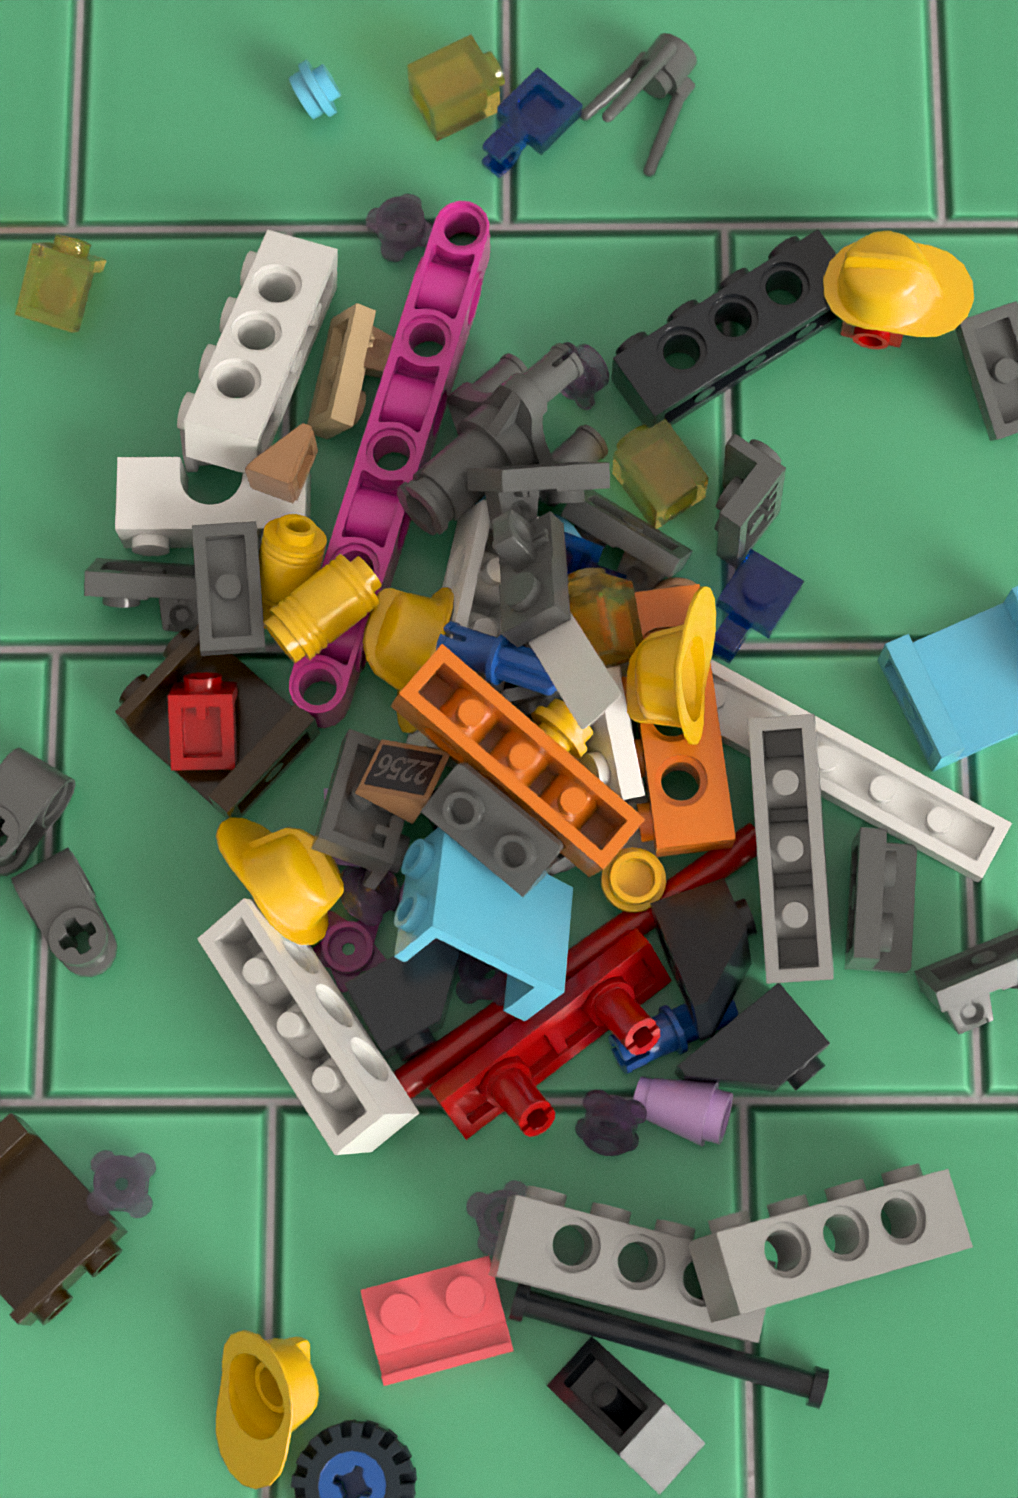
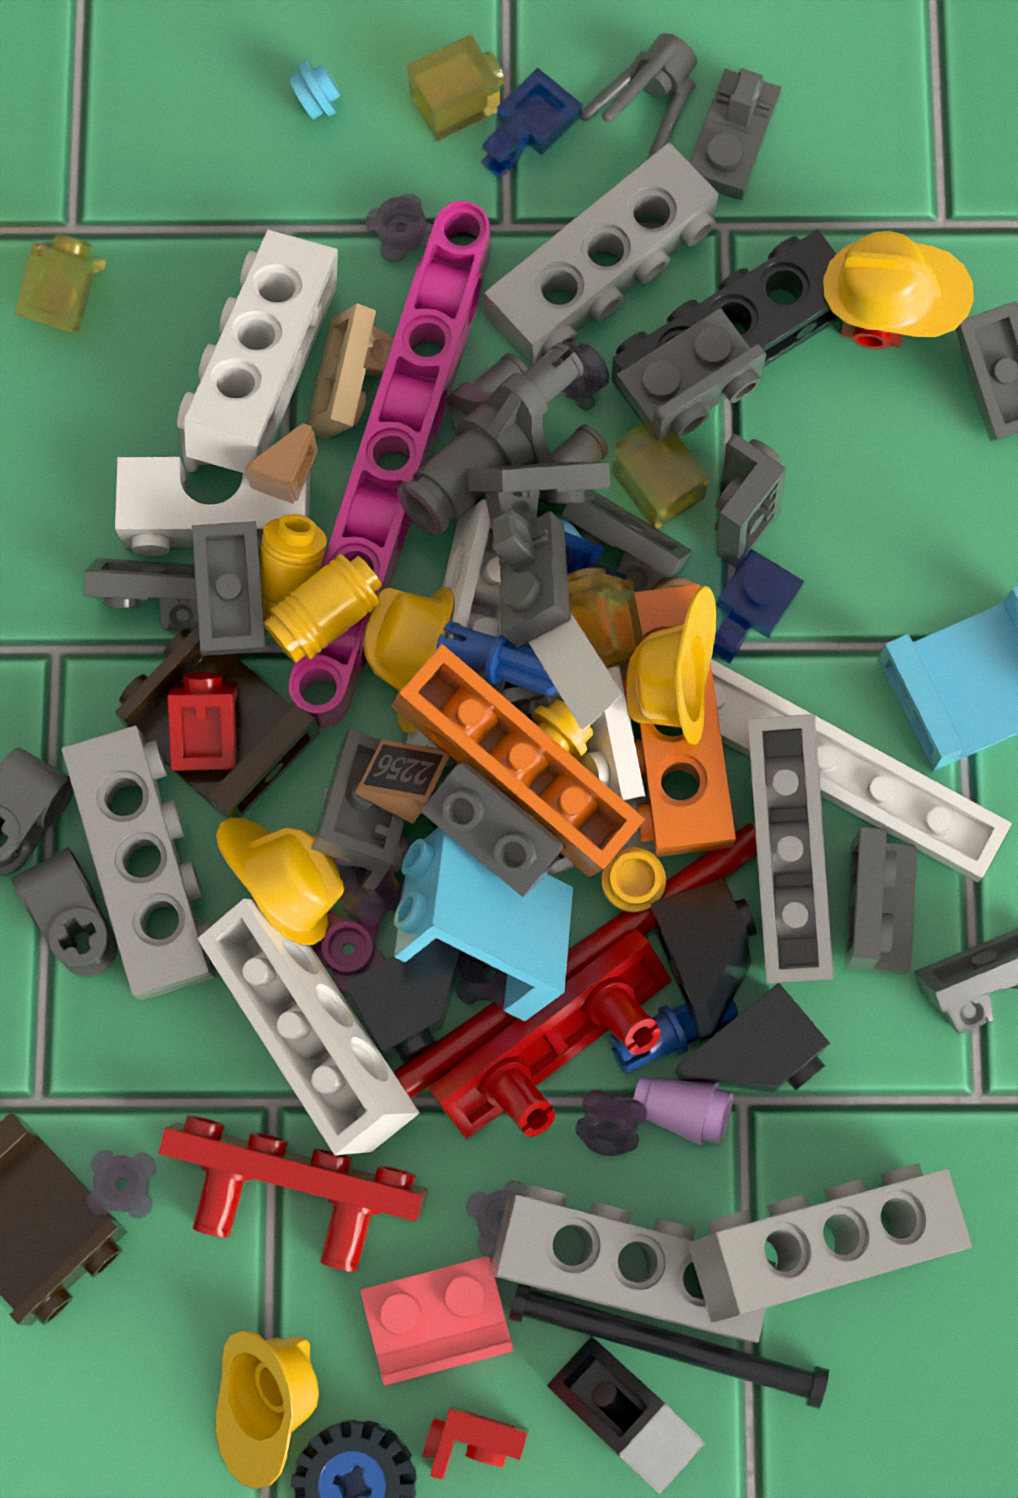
none -> light grey brick [61,726,215,1001]
none -> red plate [158,1115,428,1272]
none -> red bracket [422,1407,528,1480]
none -> light grey brick [484,142,718,366]
none -> dark grey bracket [616,308,767,442]
none -> dark grey hinge [690,68,782,201]

